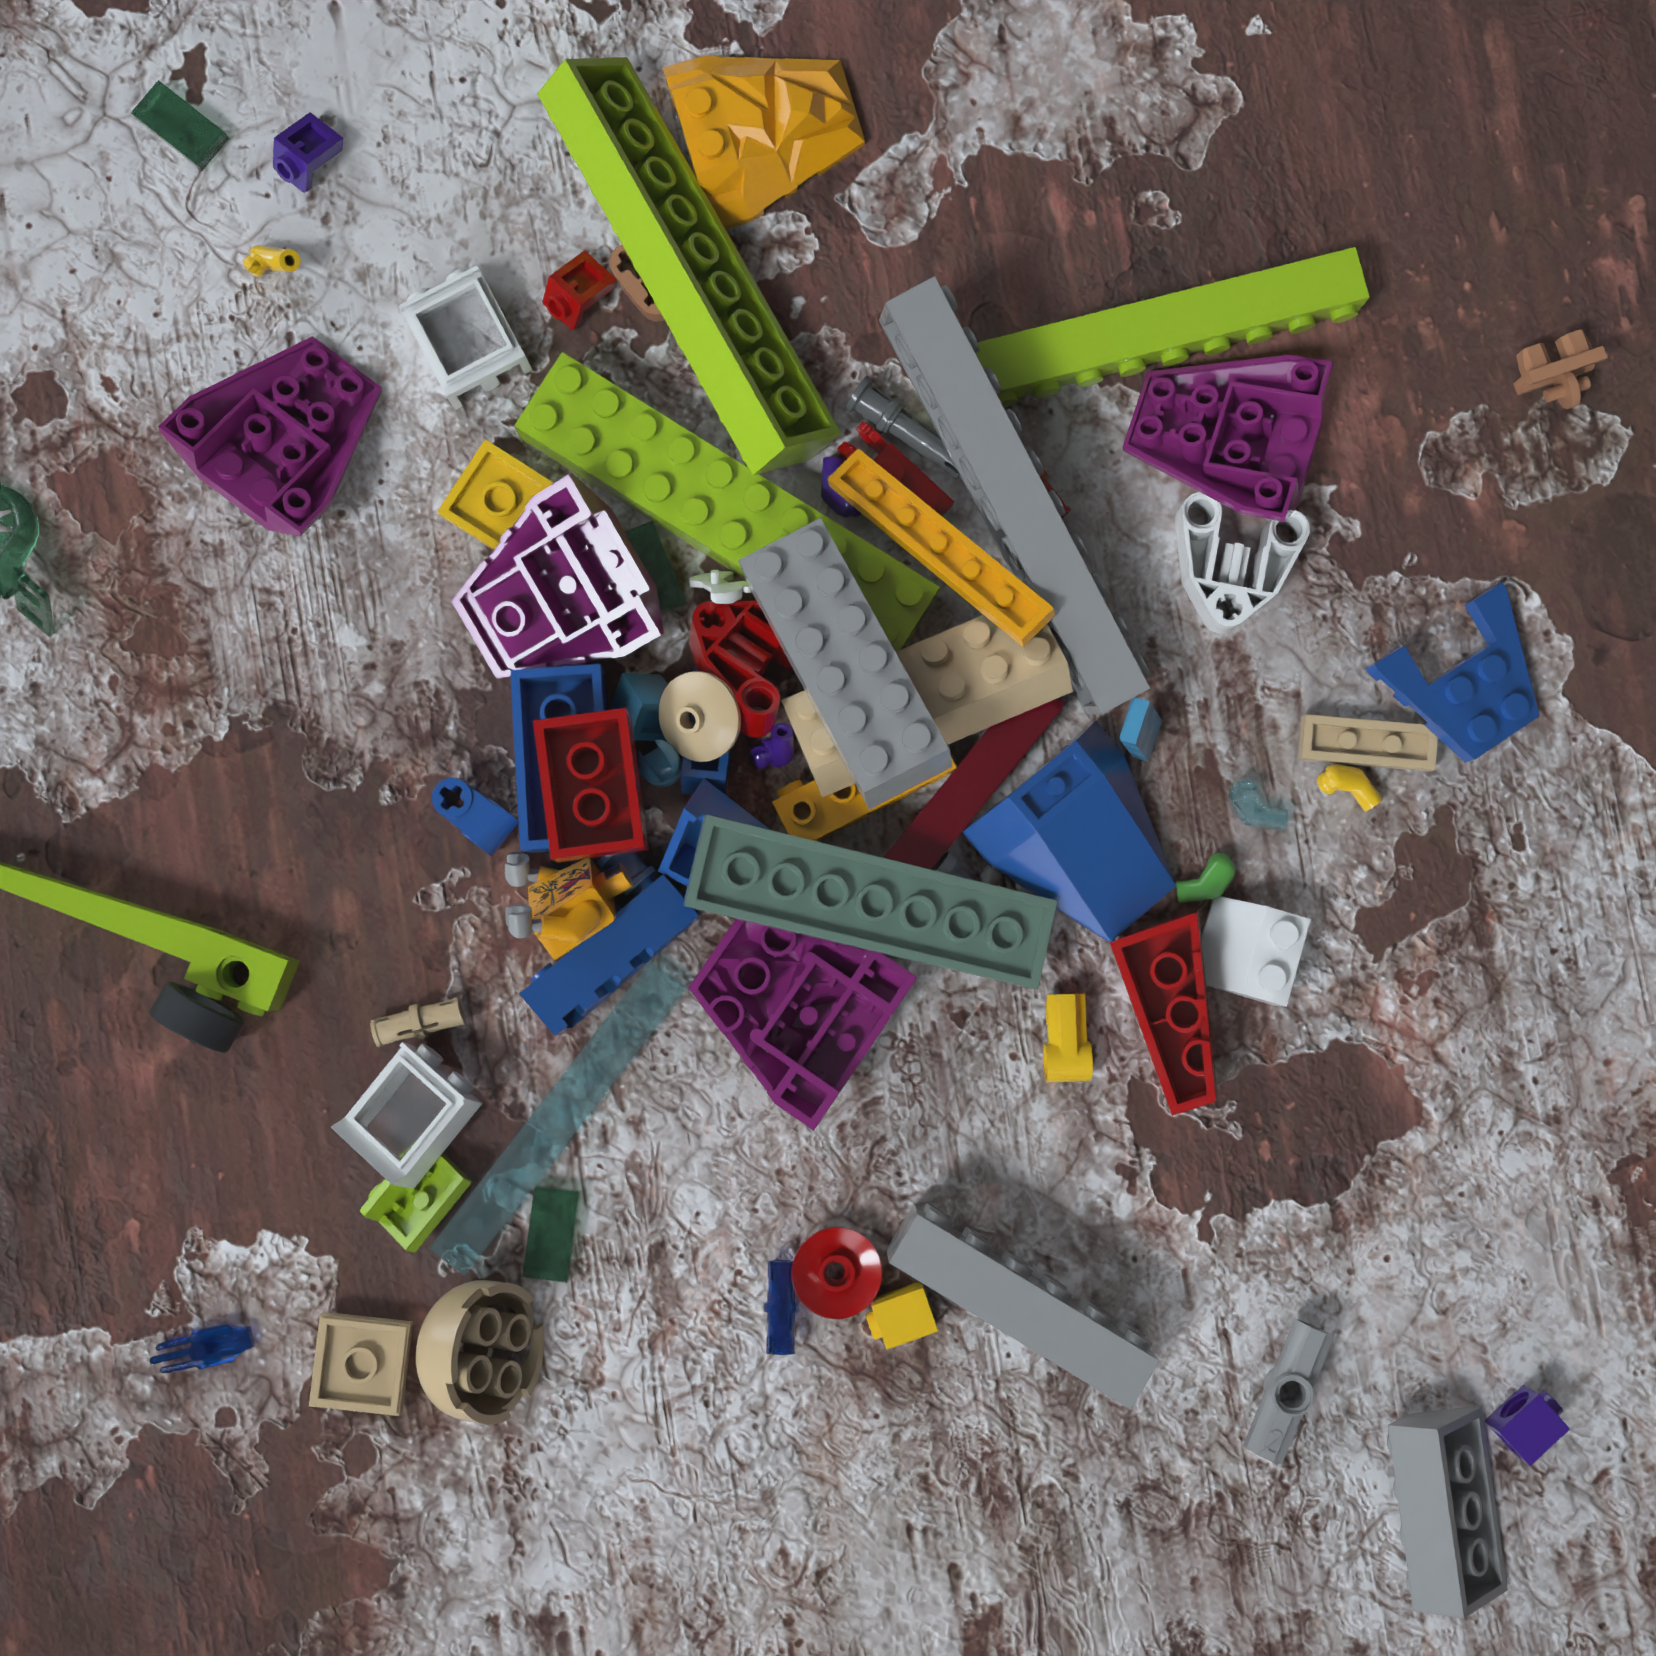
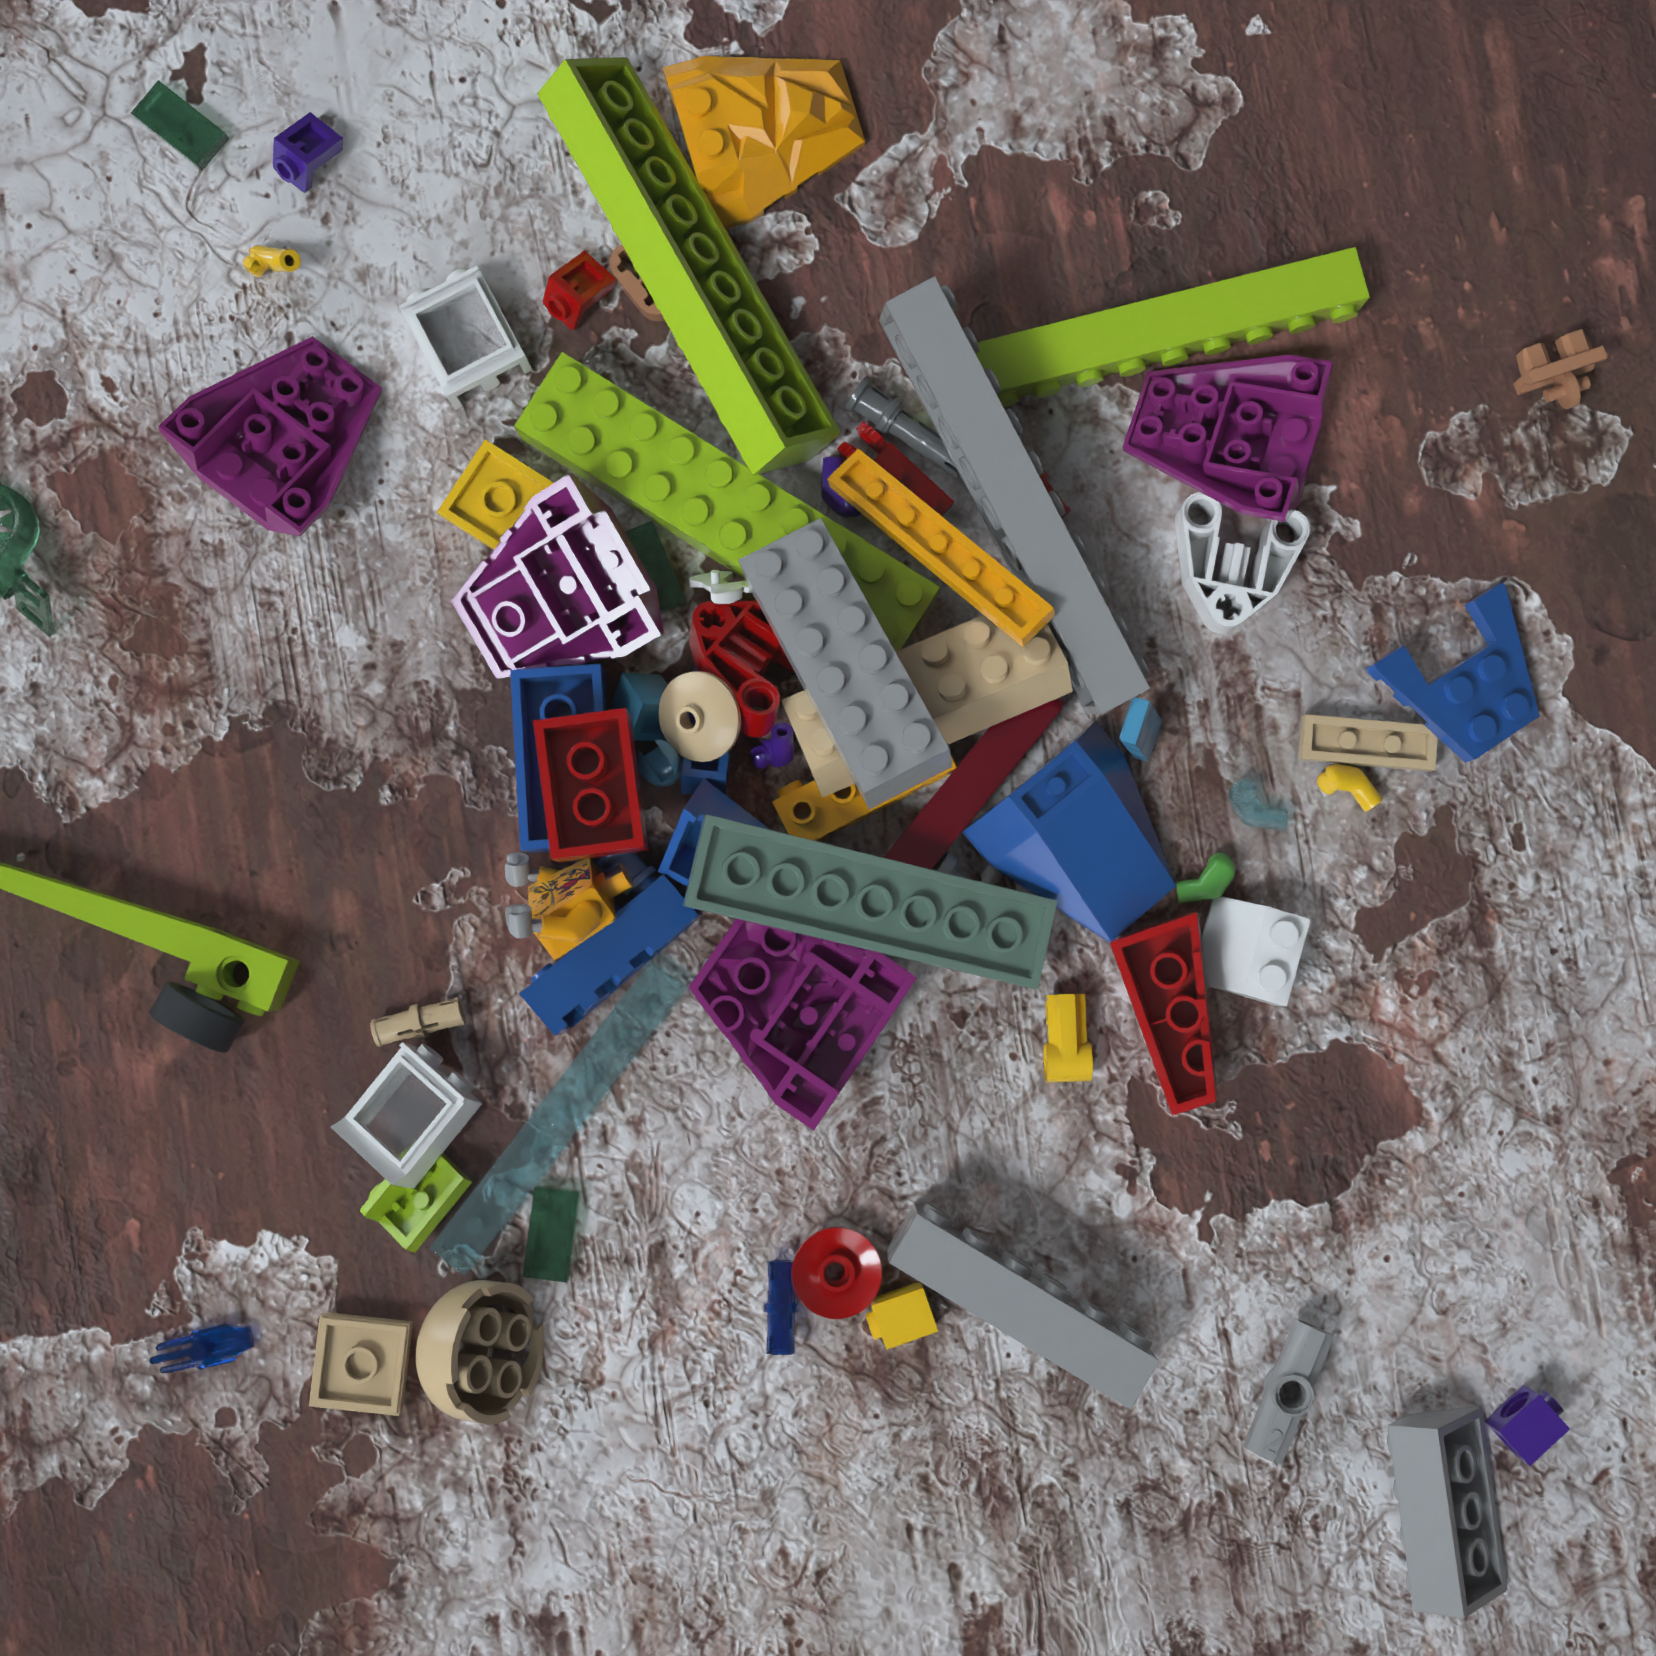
blue piece [432,778,519,856] -> none

